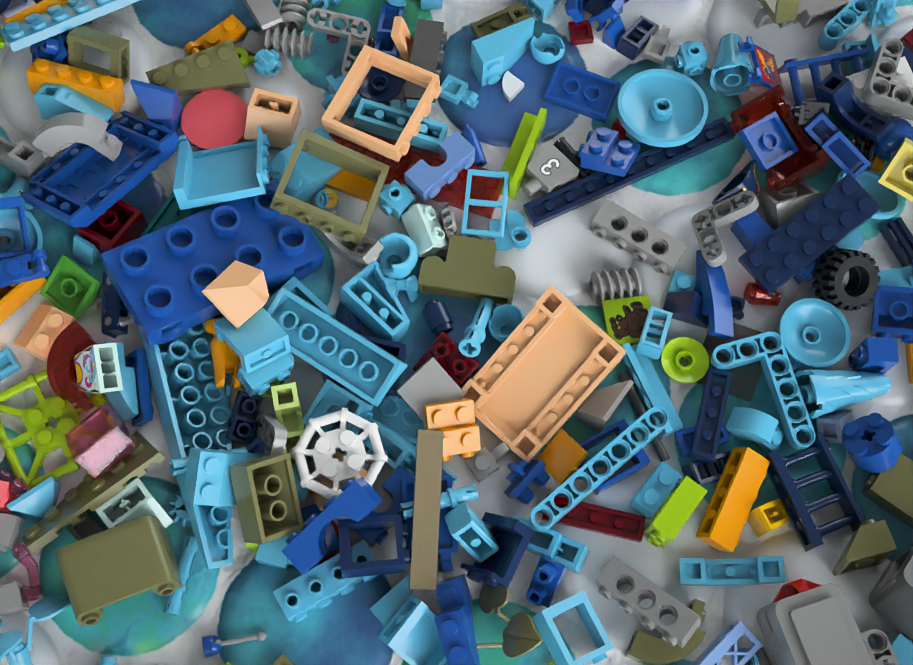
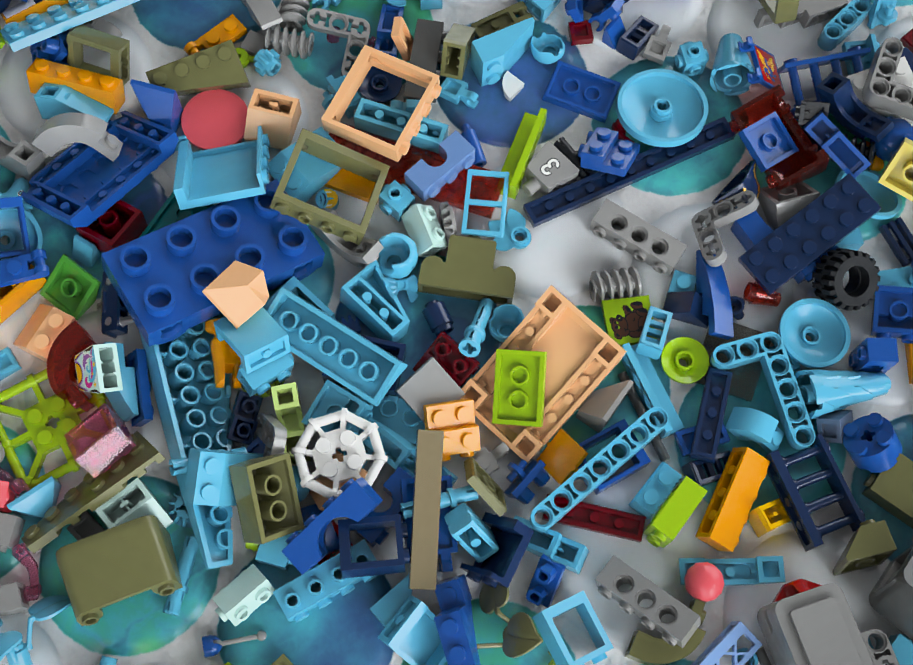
none -> light aqua brick [212,564,275,627]
none -> olive slope [440,23,476,80]
none -> olive tile [464,457,507,517]
none -> lime plate [492,349,547,427]
none -> coral hair [684,562,725,602]

